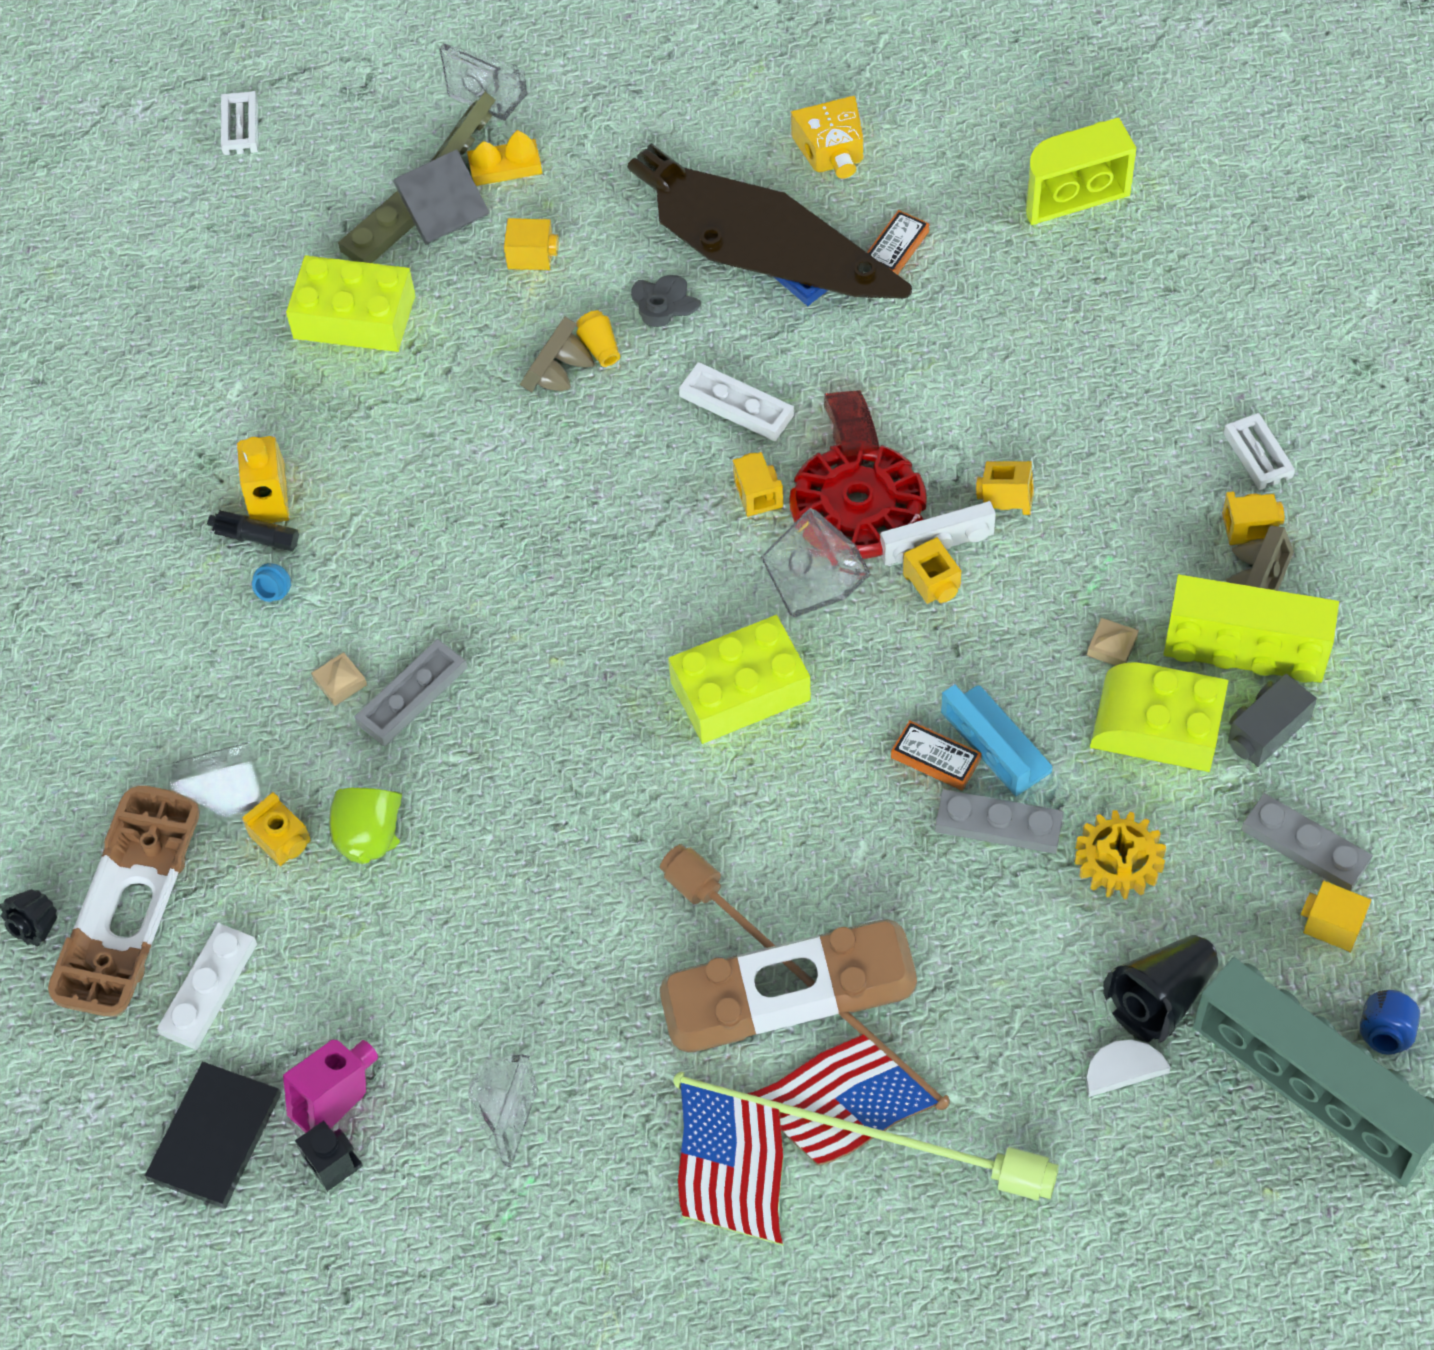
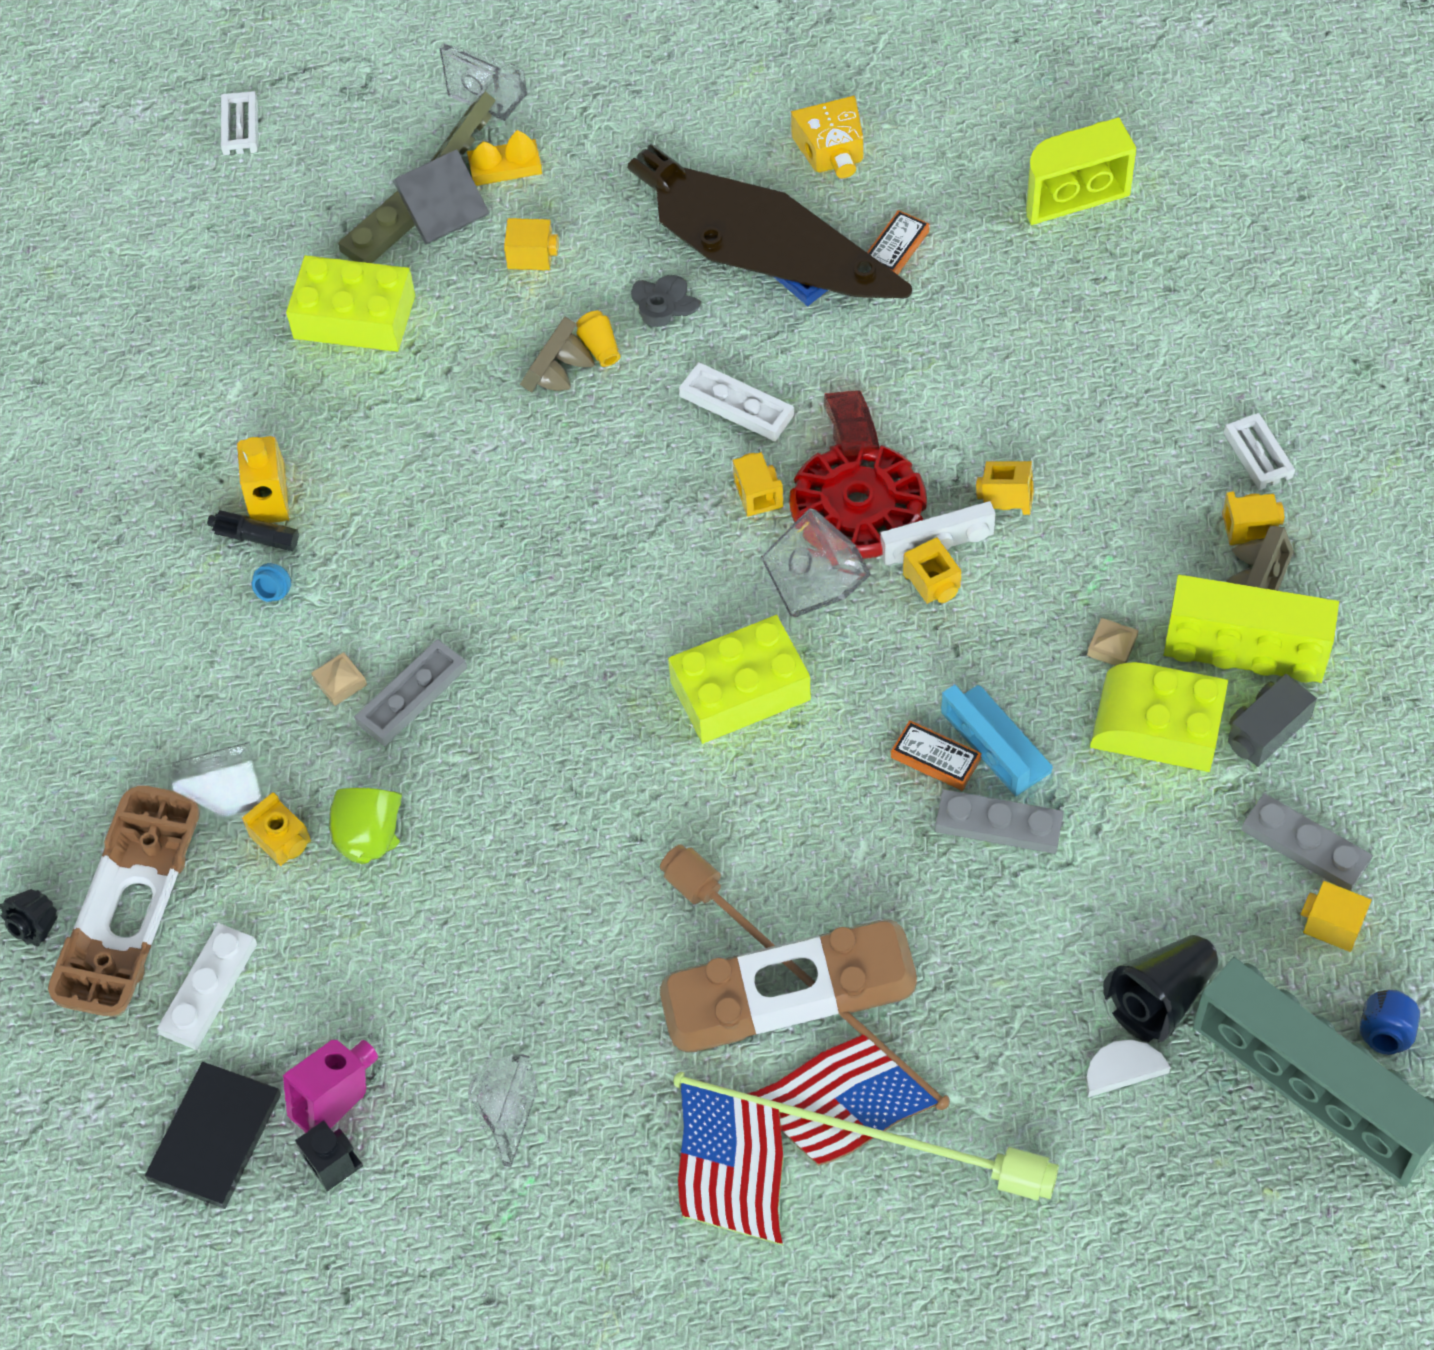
yellow gear [1074,810,1166,899] -> none

